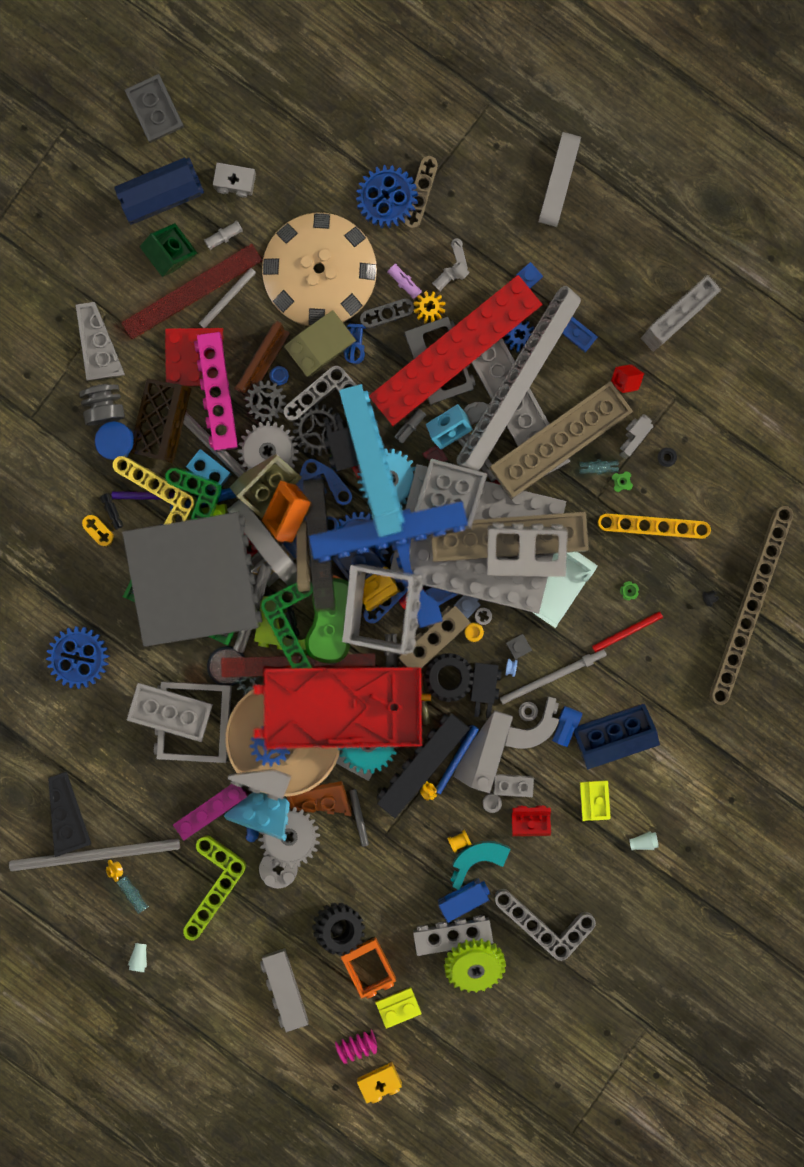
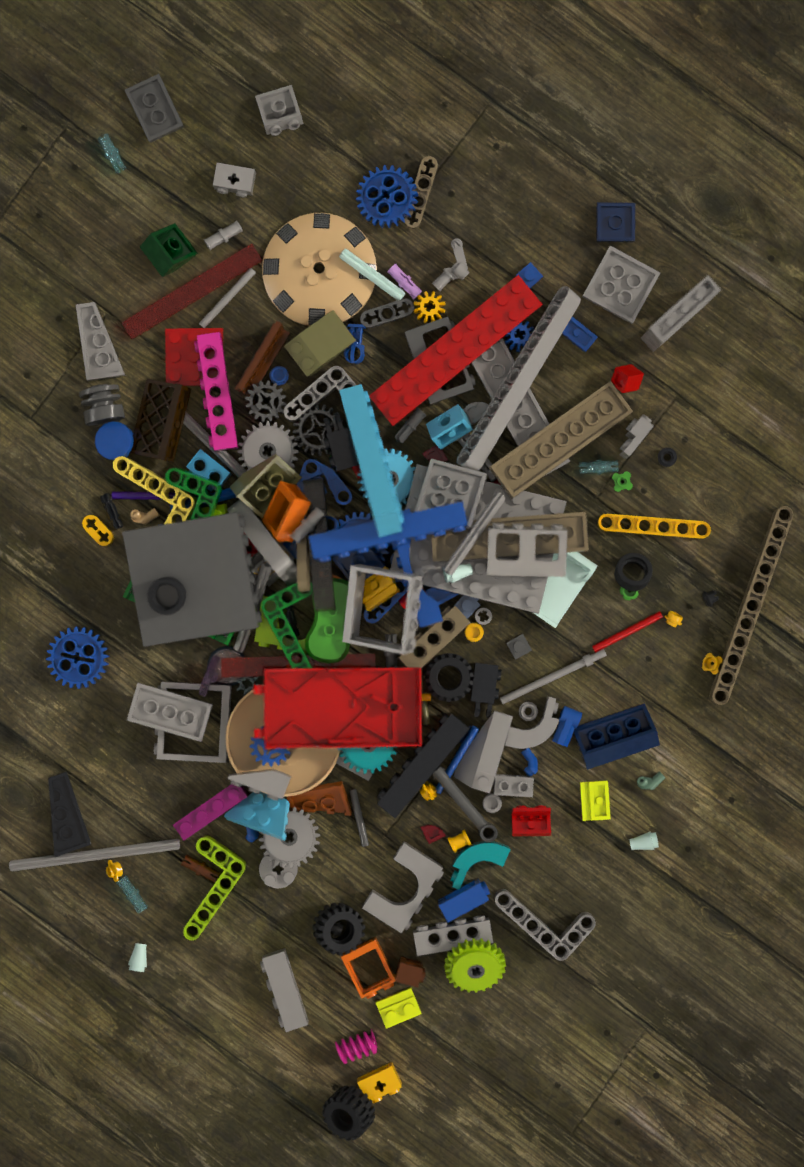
dark blue brick [114,157,204,225] -> none
light blue bush [505,659,517,677] -> none
light grey beam [539,132,581,227] -> none
none -> clear light blue pin [98,134,127,174]
none -> tan arm [130,508,160,525]
none -> black tyre [147,577,186,615]
none -> reddish brown pin [181,854,221,883]
none -> clear purple plate [199,655,220,697]
none -> light grey plate [255,85,303,136]
none -> light grey pin [290,507,325,544]
none -> black tyre [322,1085,376,1141]
none -> light aqua axle [339,249,405,301]
none -> light grey arch [362,841,444,933]
none -> reddish brown brick [395,956,426,988]
none -> dark red tile [420,825,446,844]
none -> dark grey piece [432,766,498,842]
none -> light grey axle [443,492,505,575]
none -> light aqua cone [443,563,473,583]
none -> blue arm [521,748,538,777]
none -> light grey plate [582,246,660,324]
none -> dark blue plate [596,202,635,242]
none -> black tyre [614,553,653,591]
none -> sand green arm [637,771,666,790]
none -> yellow plate [665,611,683,627]
none -> yellow plate [702,653,723,675]

